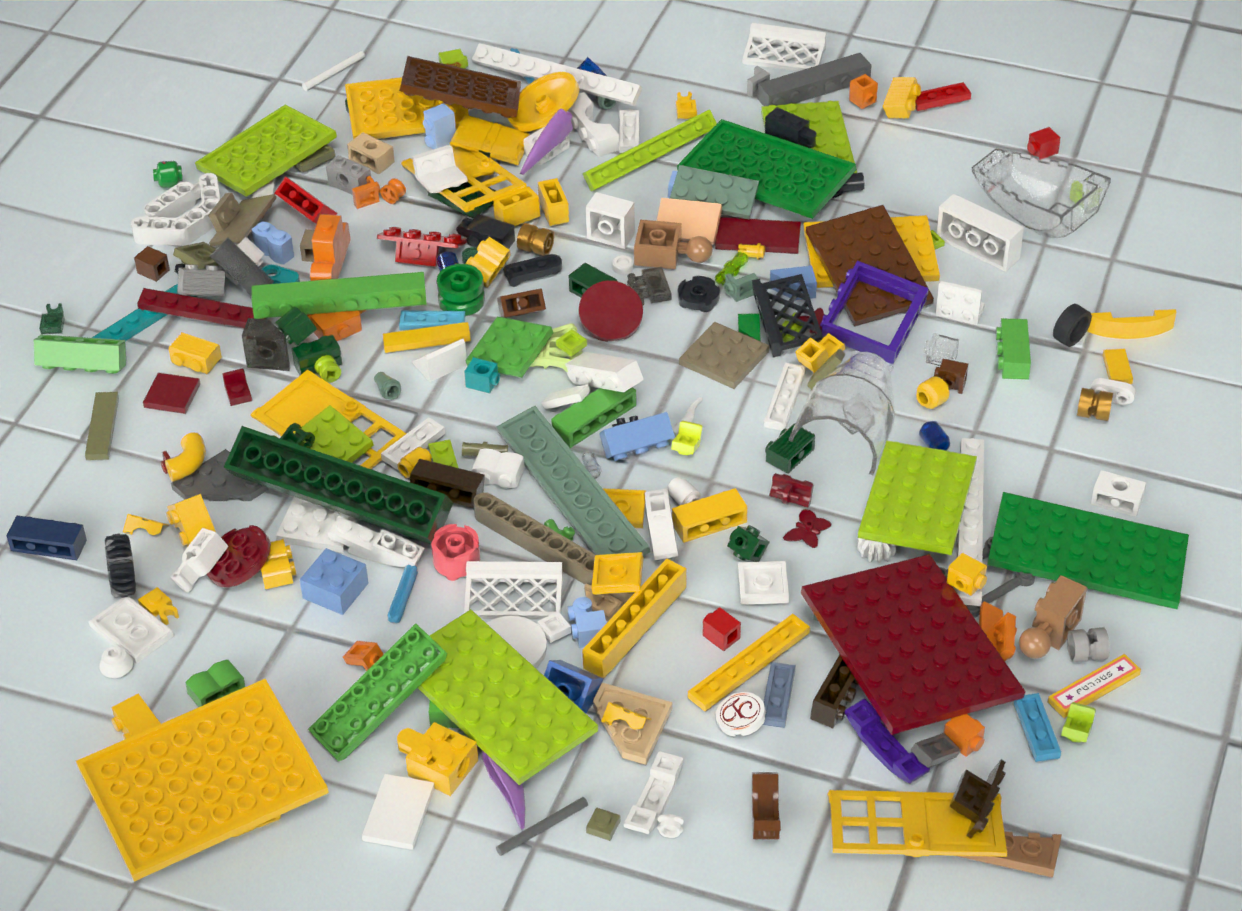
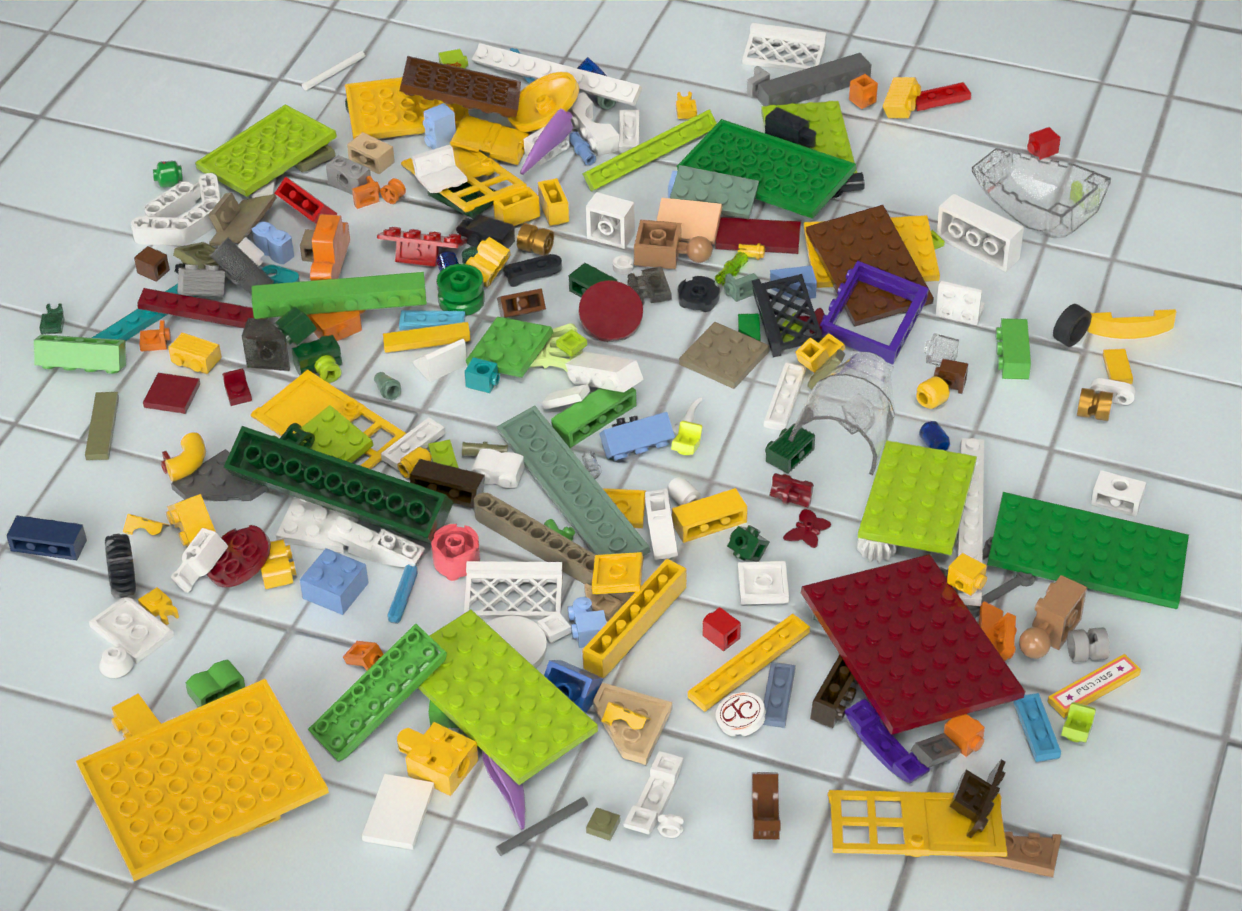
none -> orange bracket [139,320,171,352]
none -> medium blue pin [569,131,596,165]

